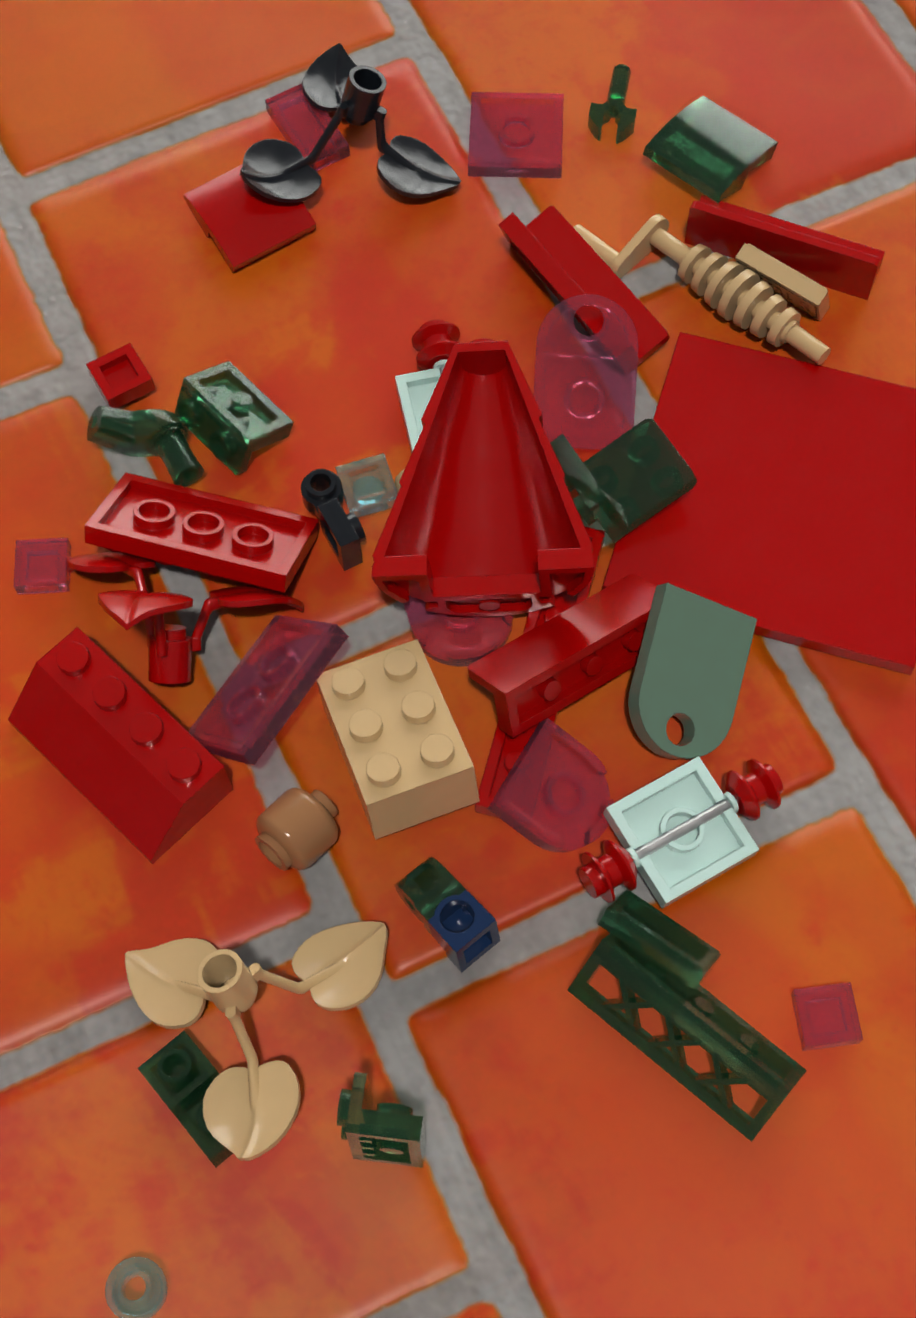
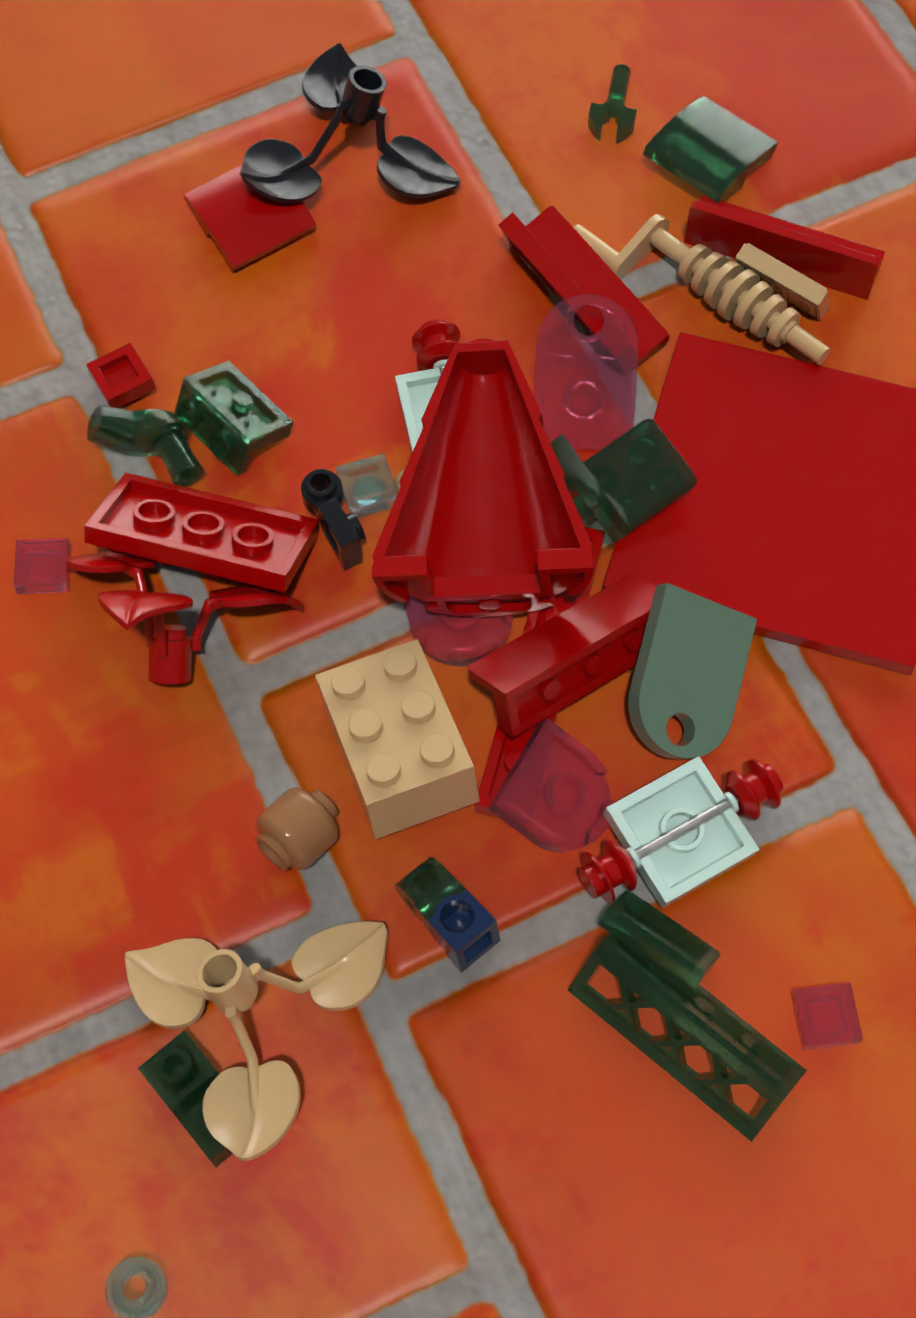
red slope [8,627,233,864] -> none
clear pink tile [188,615,349,766] -> none
clear pink tile [265,83,350,171] -> none
clear green bracket [337,1072,426,1168] -> none
clear pink tile [468,92,564,178] -> none

